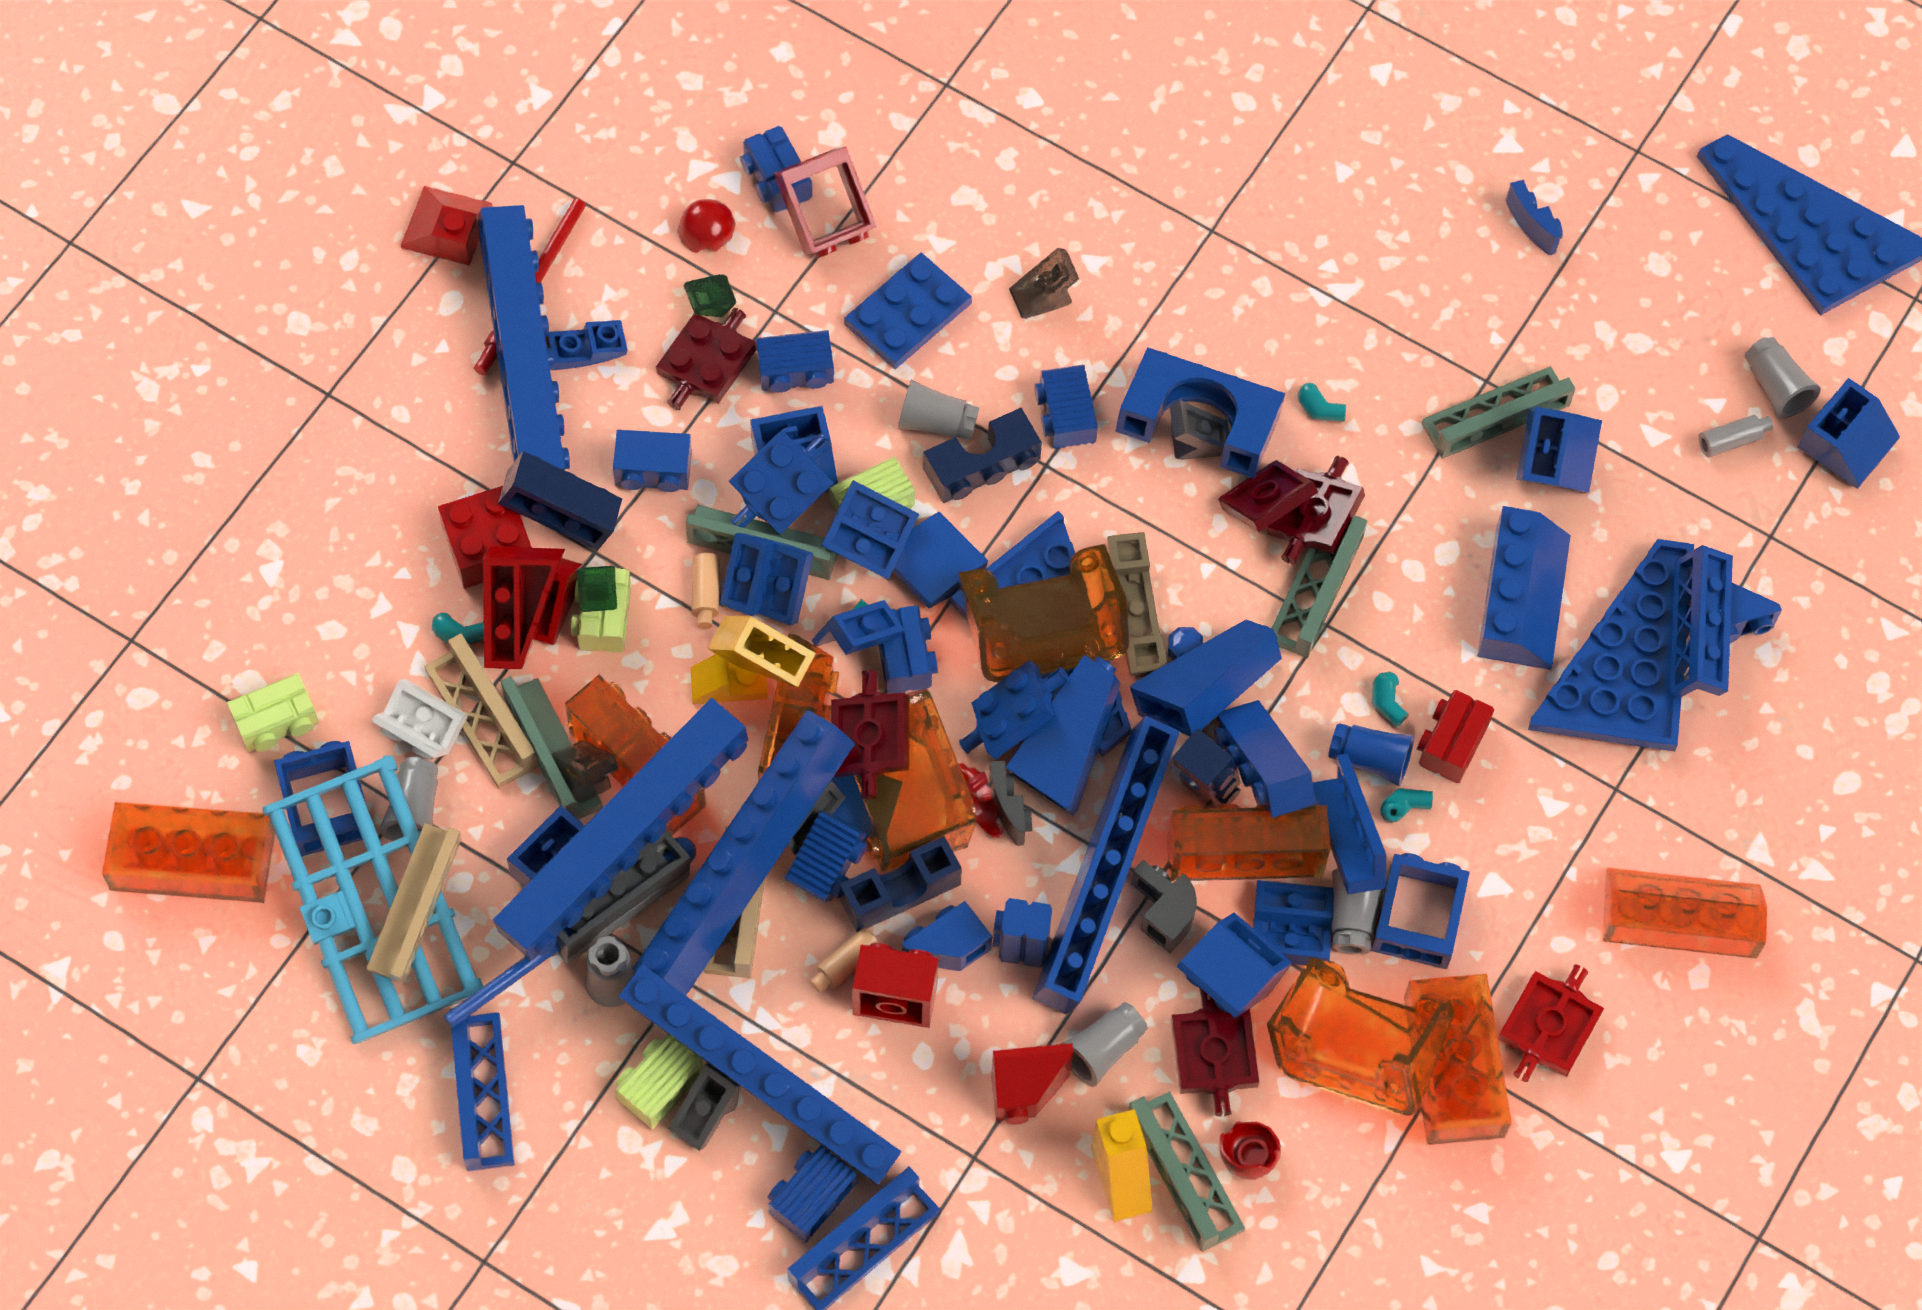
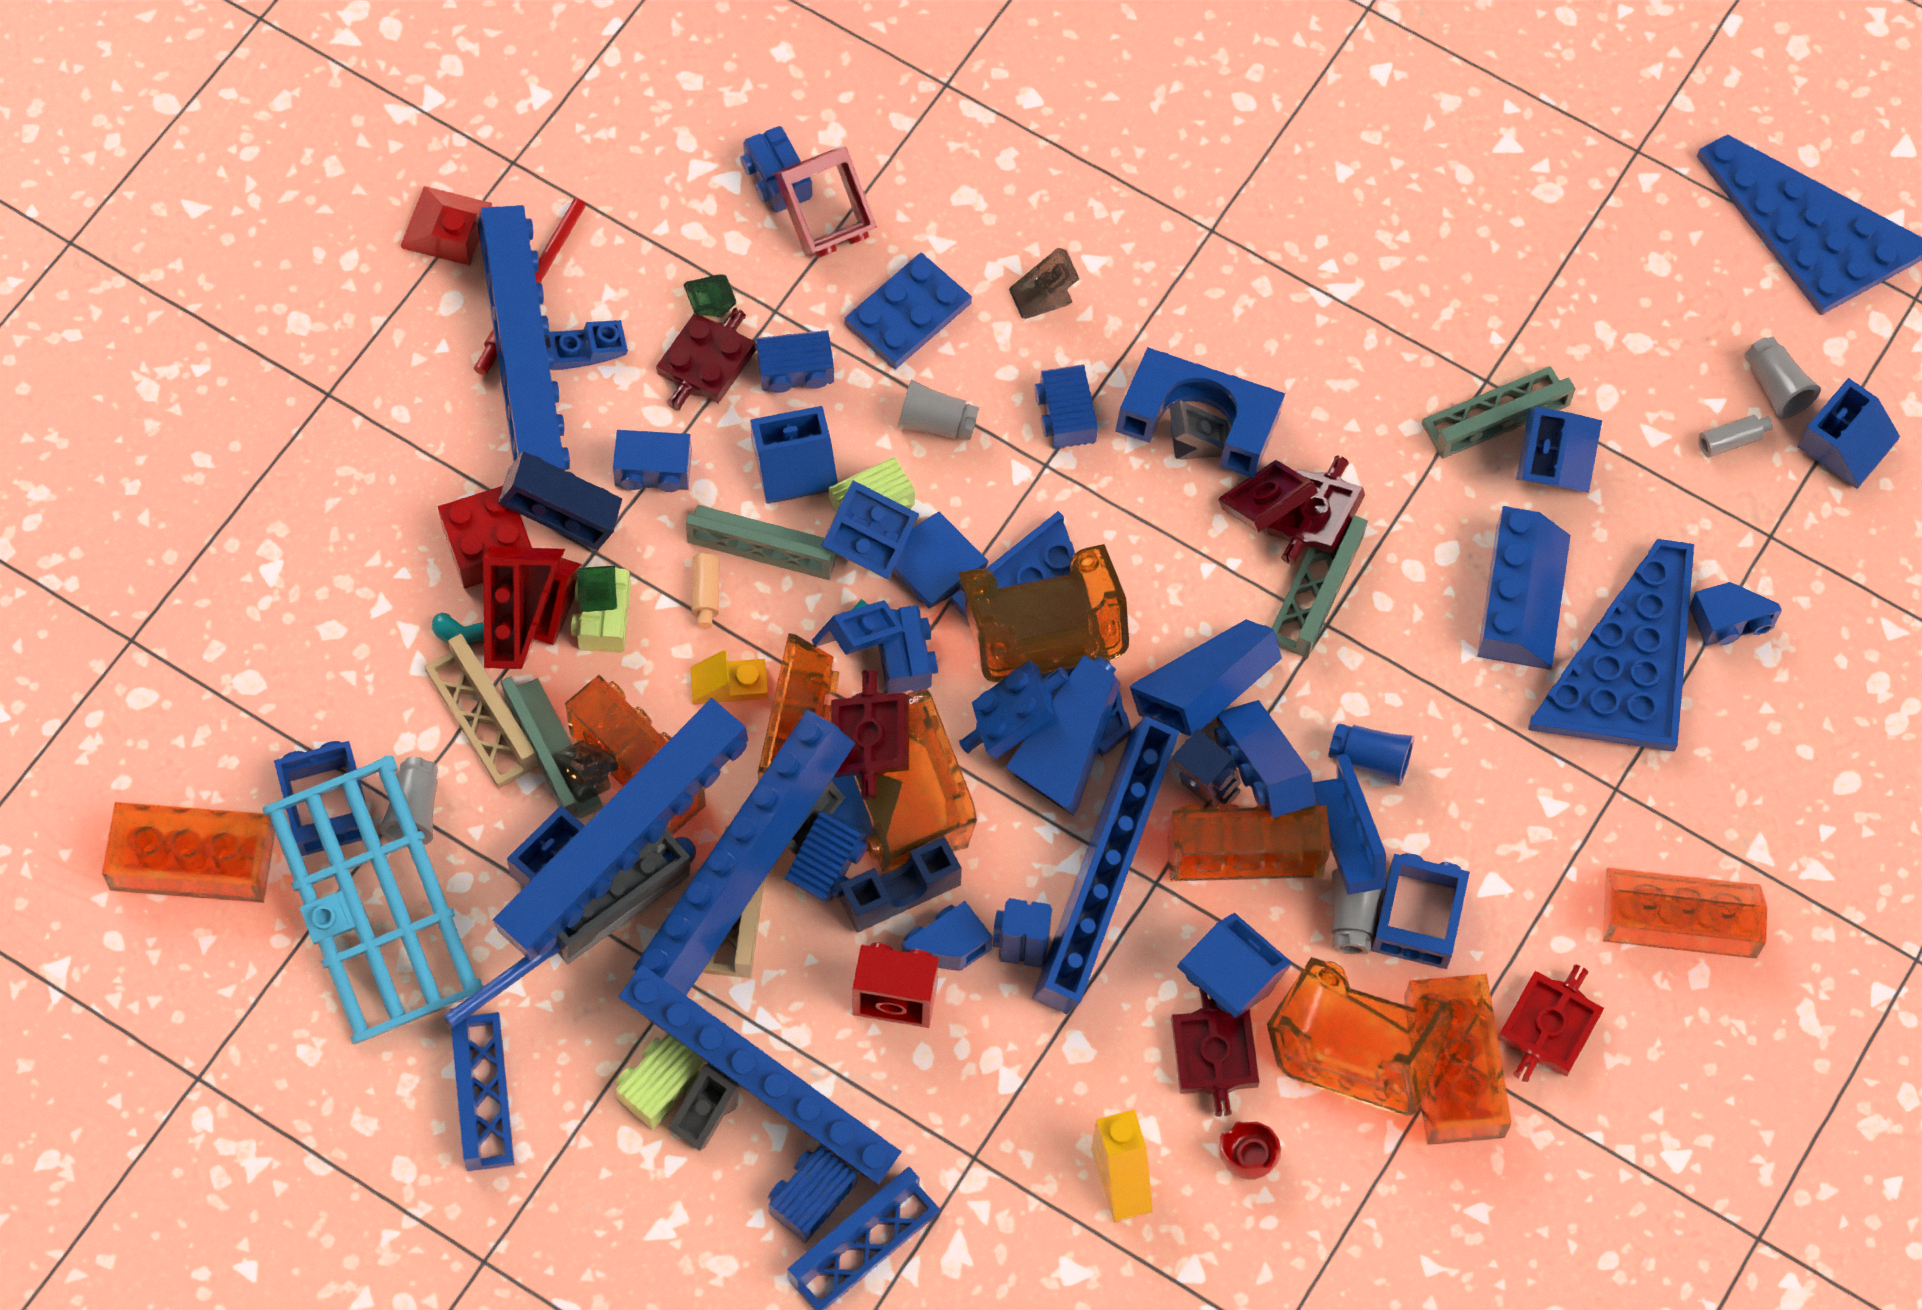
yellowish green brick [227,673,319,752] -> none
tan fence [366,823,462,984] -> none
white bracket [372,679,468,759] -> none
light grey plant [585,936,636,1007] -> none
red hair [677,199,736,253] -> none
yellow slope [707,616,816,687] -> none
blue slope [720,533,814,626] -> none
blue plate [728,430,833,535] -> none
light nougat cylinder [810,927,879,993] -> none
dark blue arch [923,407,1042,503] -> none
red helmet [953,763,1004,838] -> none
dark grey slope [989,761,1032,846] -> none
red slope [991,1043,1073,1125] -> none
light grey plant [1060,1002,1148,1087] -> none
dark tan slope [1107,532,1167,676] -> none
sand green fence [1128,1091,1245,1252] -> none
dark grey brick [1131,860,1197,953] -> none
blue tile [1168,627,1203,660] -> none
blue slope [1253,880,1334,968] -> none
teal arm [1297,382,1346,422] -> none
teal arm [1372,671,1409,728] -> none
teal arm [1380,788,1433,823] -> none
red brick [1416,690,1495,783] -> none
blue slope [1506,179,1563,255] -> none
blue fence [1670,545,1733,698] -> none

